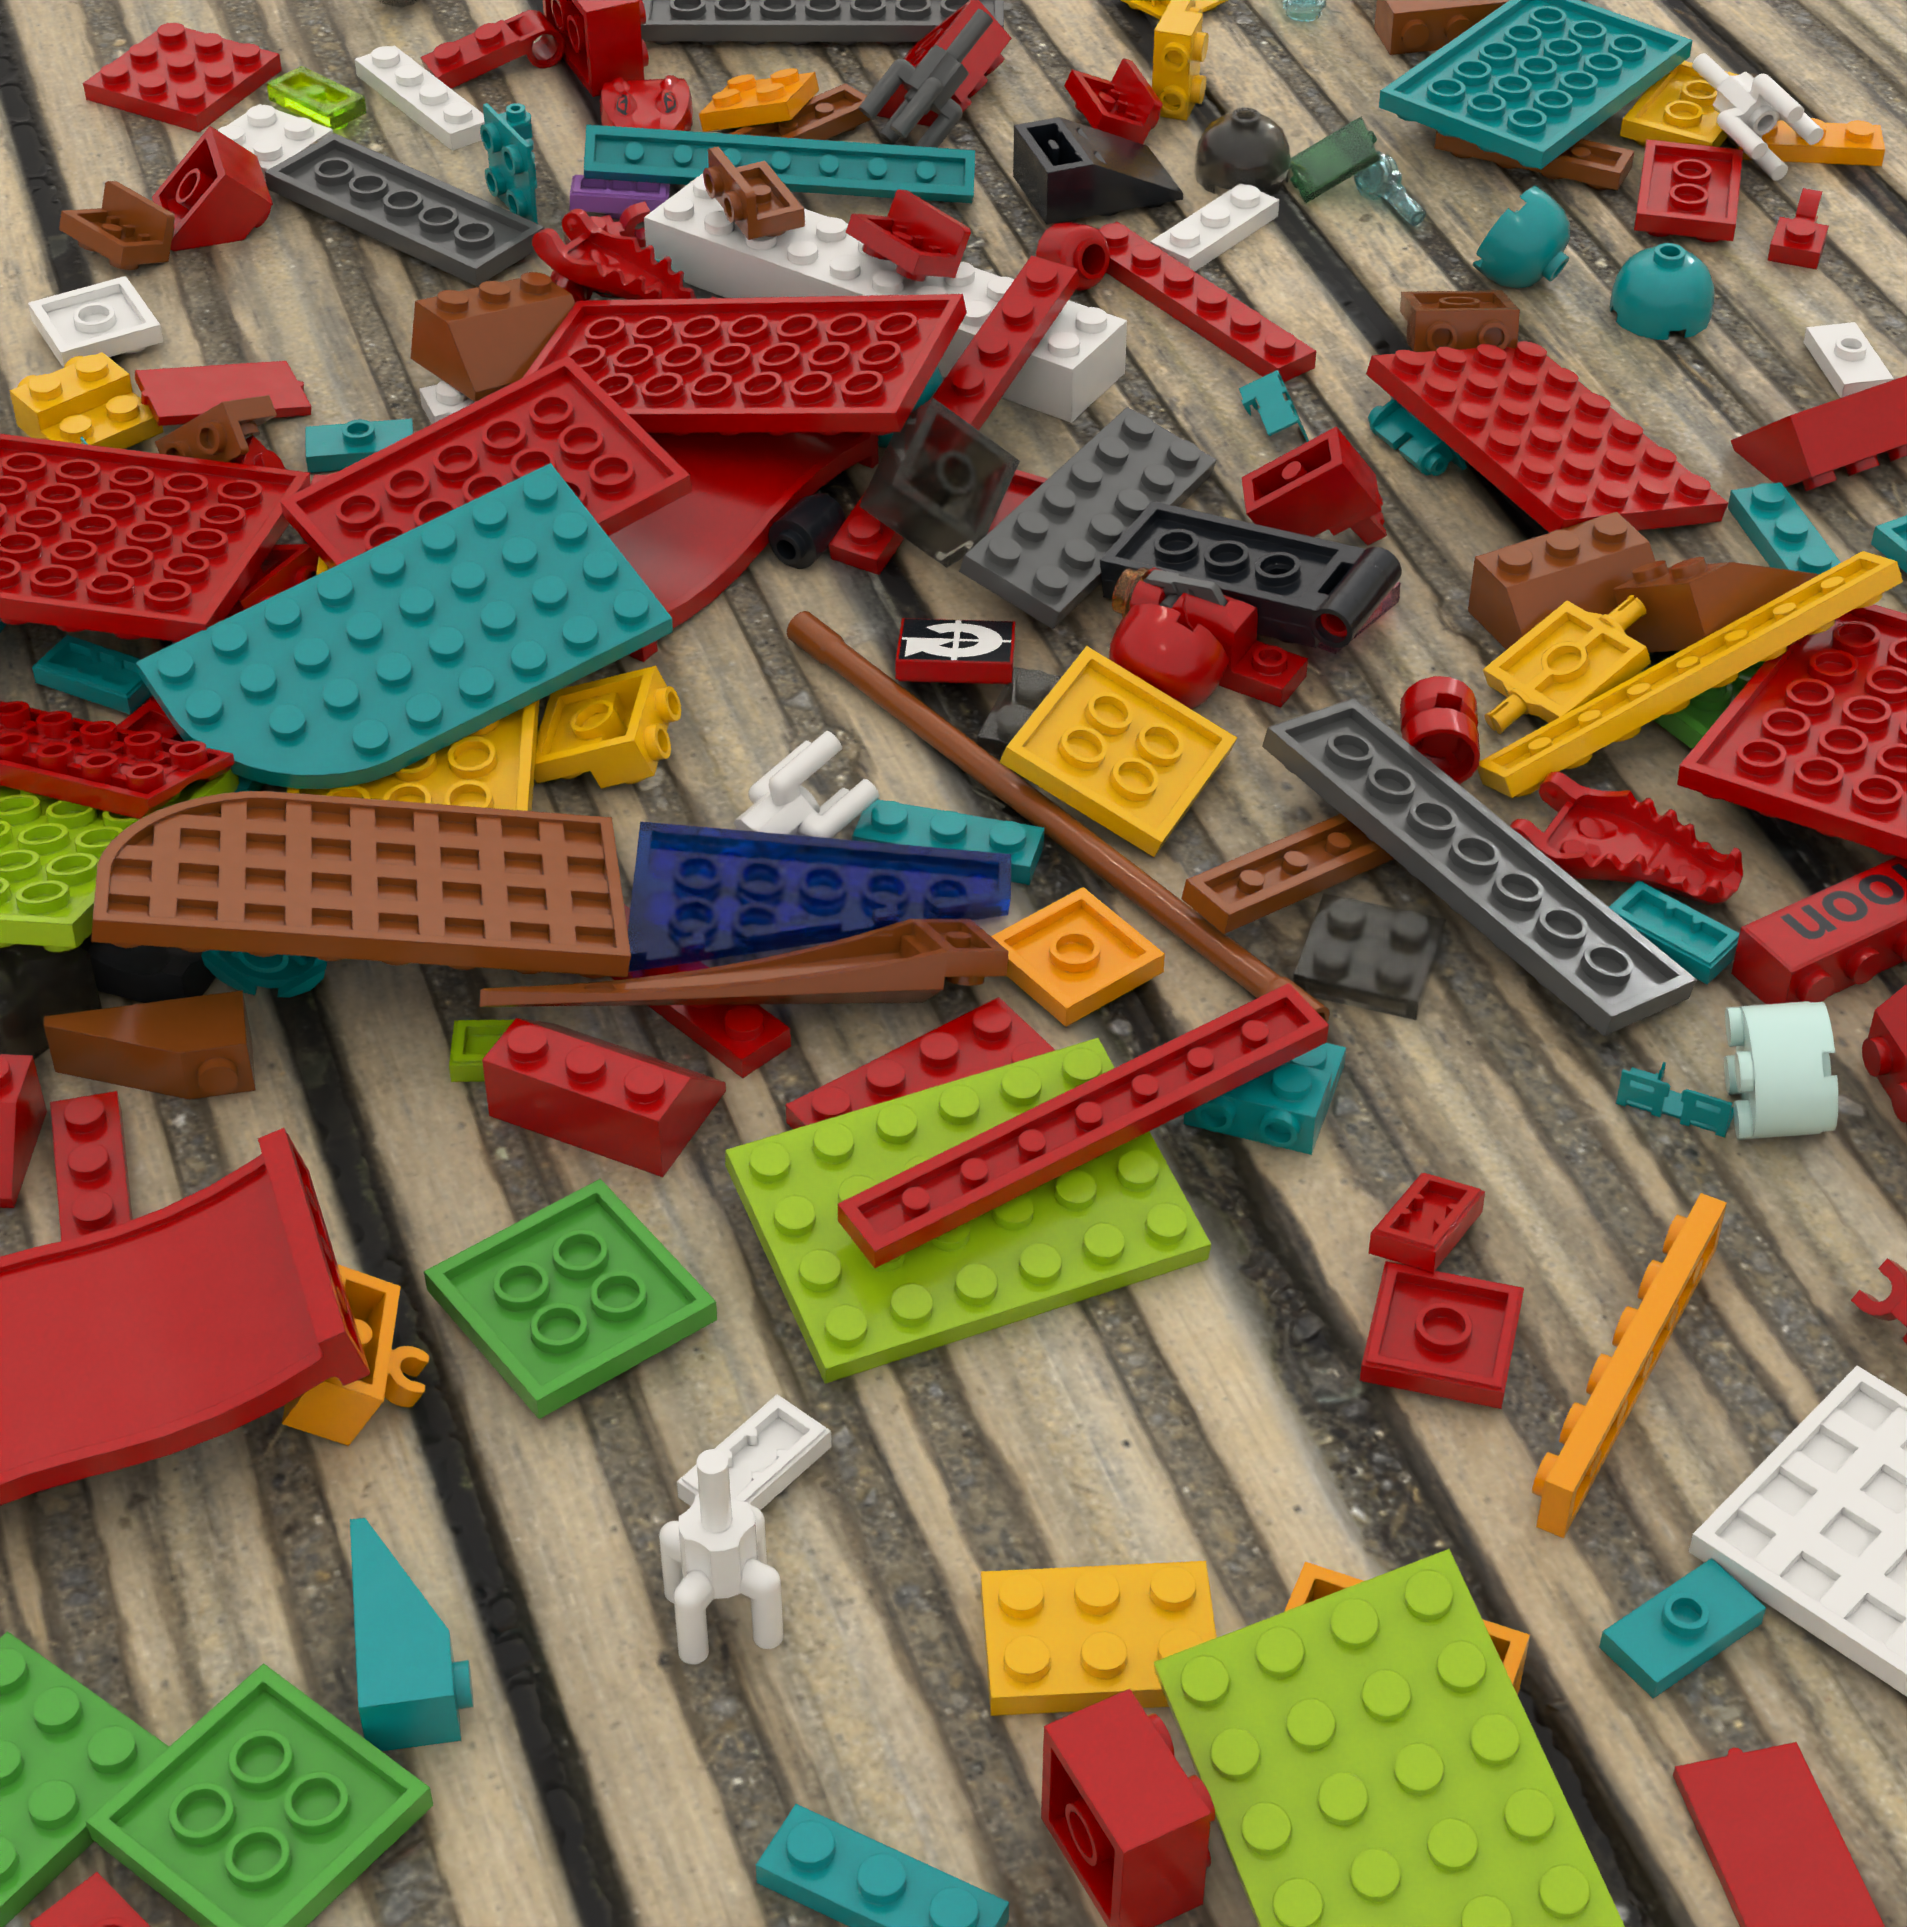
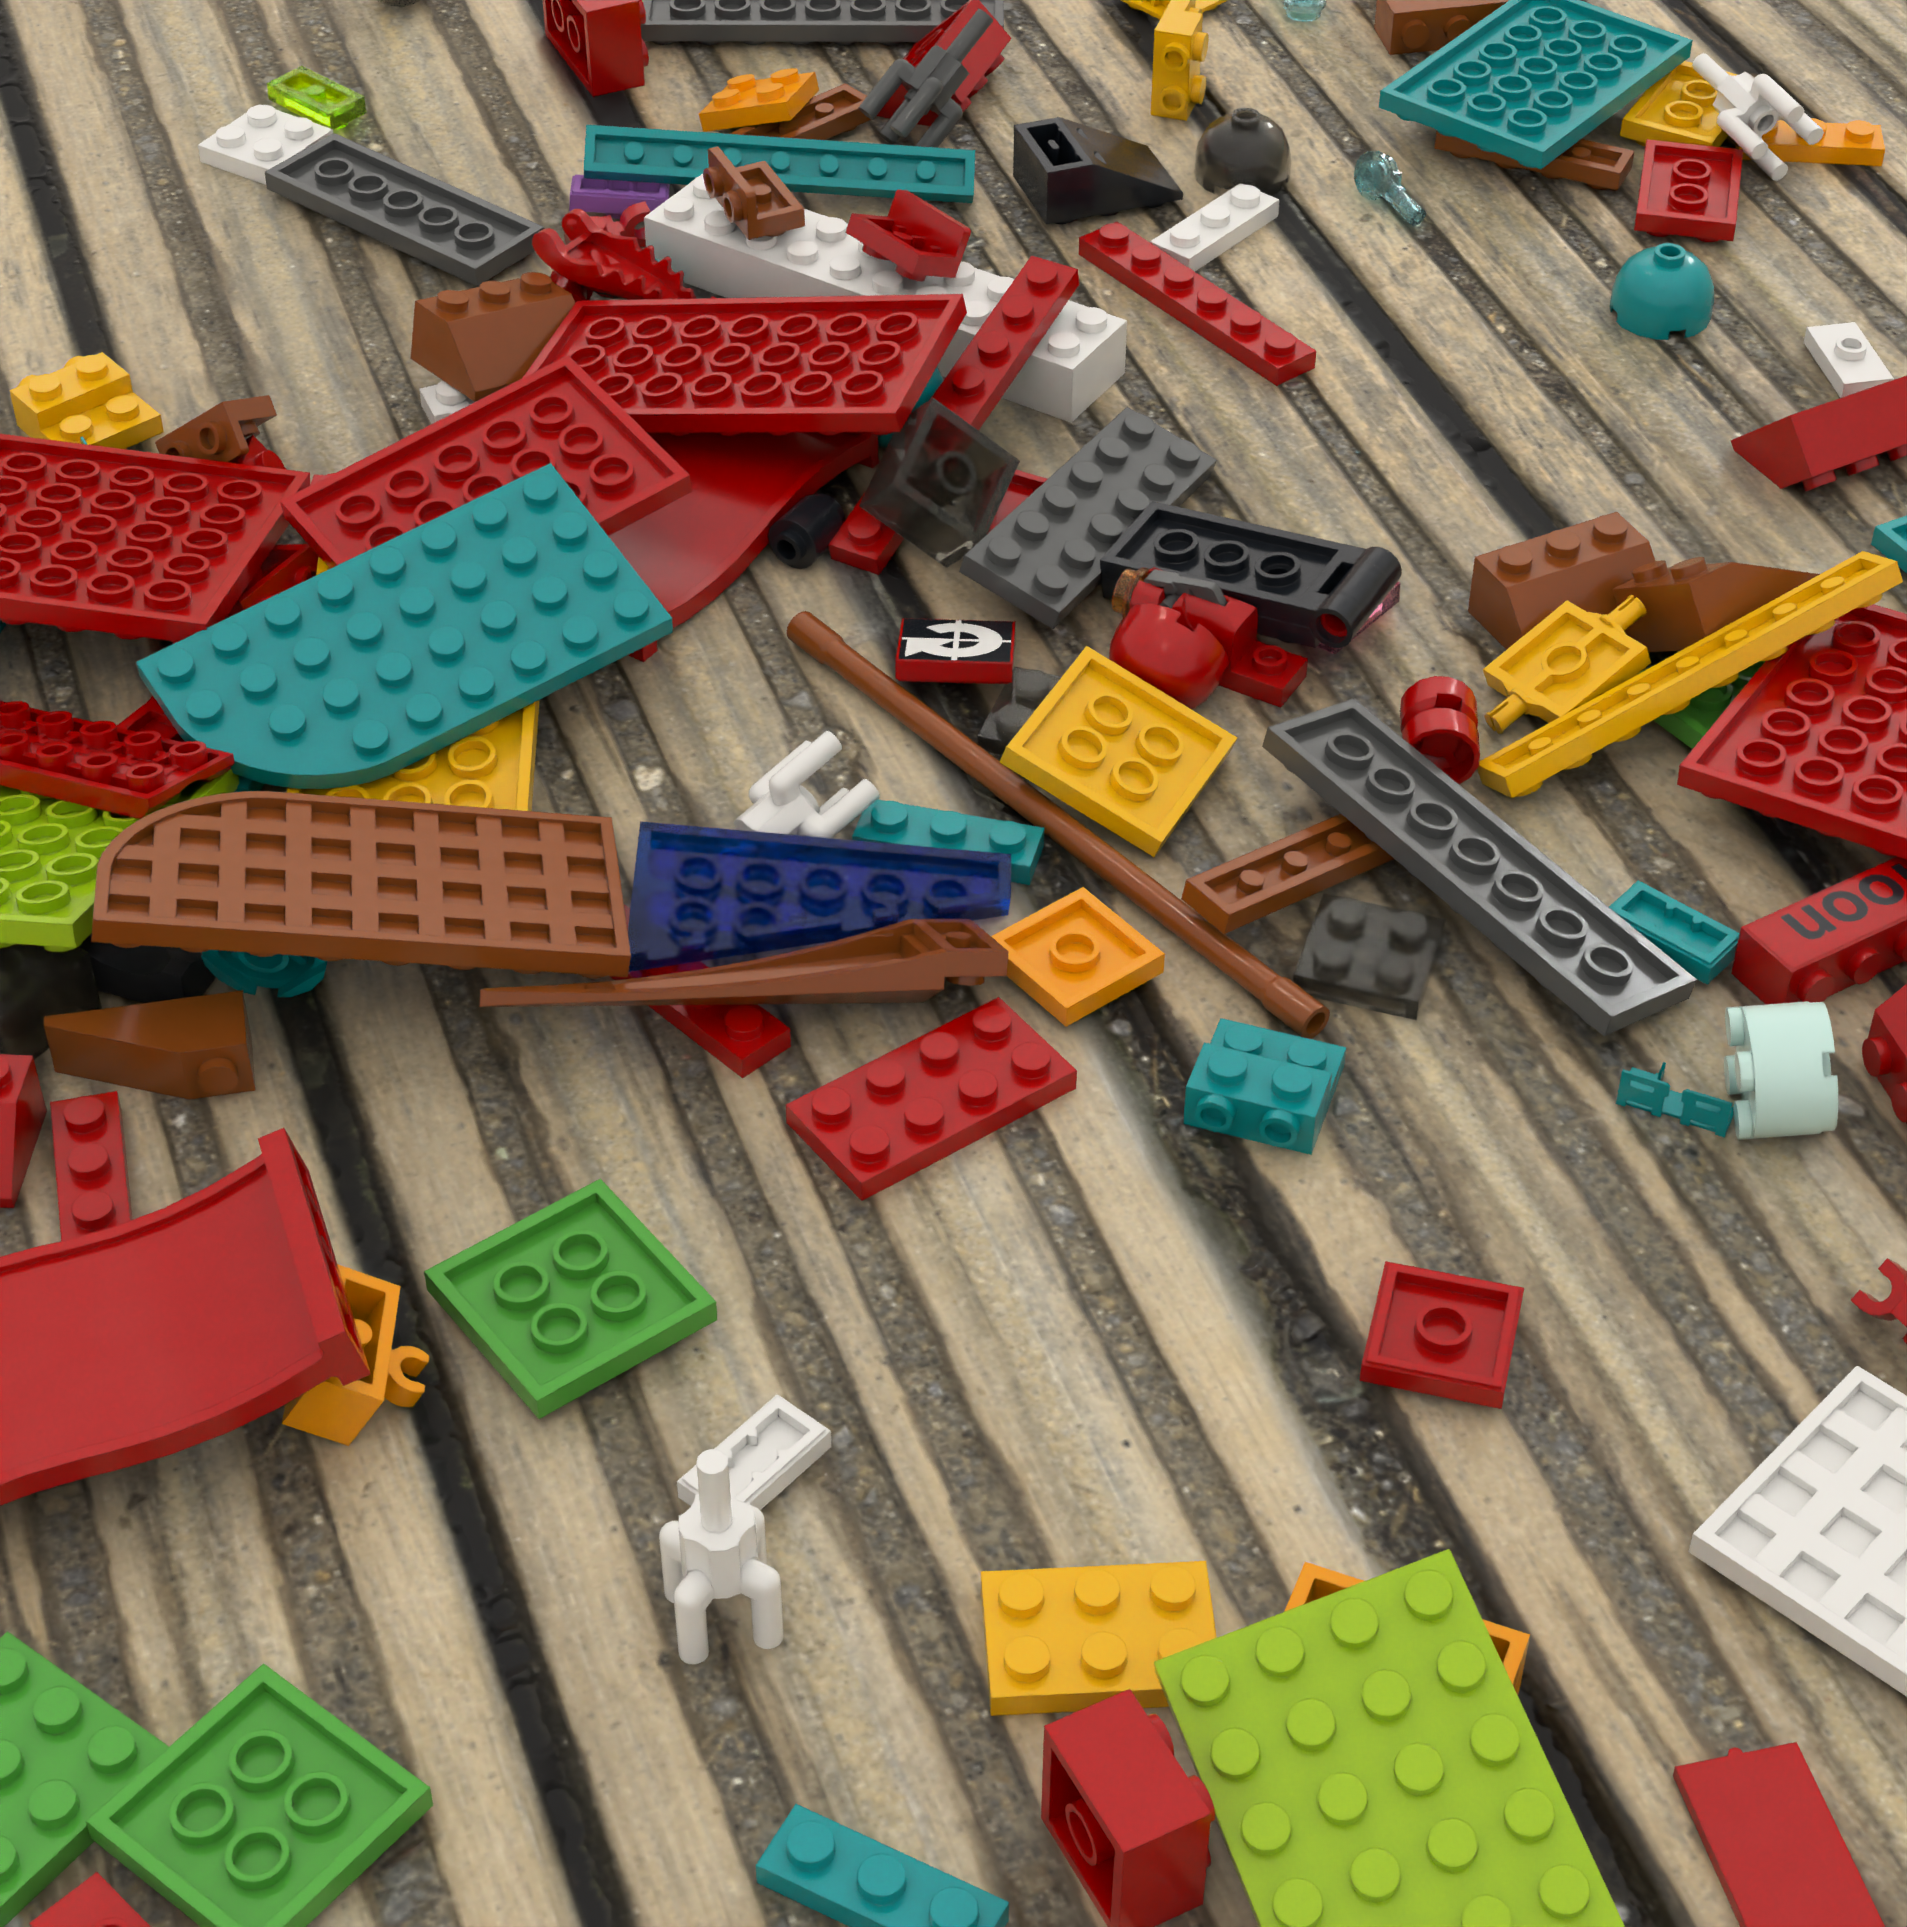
white plate [28,276,163,368] -> none
teal plate [32,635,152,715] -> none
dark orange bracket [59,181,175,270] -> none
red plate [83,23,282,132] -> none
piece [135,361,312,426] -> none
red slope [152,126,273,251] -> none
teal plate [305,418,414,473] -> none
teal slope [350,1518,474,1751] -> none
white plate [355,45,485,151] -> none
red plate [420,10,566,89] -> none
lime tile [449,1019,515,1082] -> none
teal hinge [480,103,538,224] -> none
red slope [482,1018,726,1177] -> none
yellow plate [534,665,681,789] -> none
red animal [600,75,693,131] -> none
lime plate [725,1038,1211,1384] -> none
red plate [838,983,1329,1268] -> none
red head [1036,222,1110,291] -> none
red bracket [1064,58,1162,144] -> none
teal piece [1239,370,1309,442] -> none
red hinge [1241,426,1387,546] -> none
clear green piece [1288,116,1380,203] -> none
red plate [1366,341,1728,533] -> none
teal hinge [1368,396,1467,476] -> none
red plate [1368,1173,1485,1273] -> none
dark orange plate [1400,290,1520,352] -> none
teal cylinder [1473,186,1570,289] -> none
red animal [1510,772,1743,905] -> none
light orange plate [1532,1193,1727,1538] -> none
teal plate [1599,1558,1766,1699] -> none
teal plate [1728,482,1841,574] -> none
red plate [1767,188,1829,270] -> none

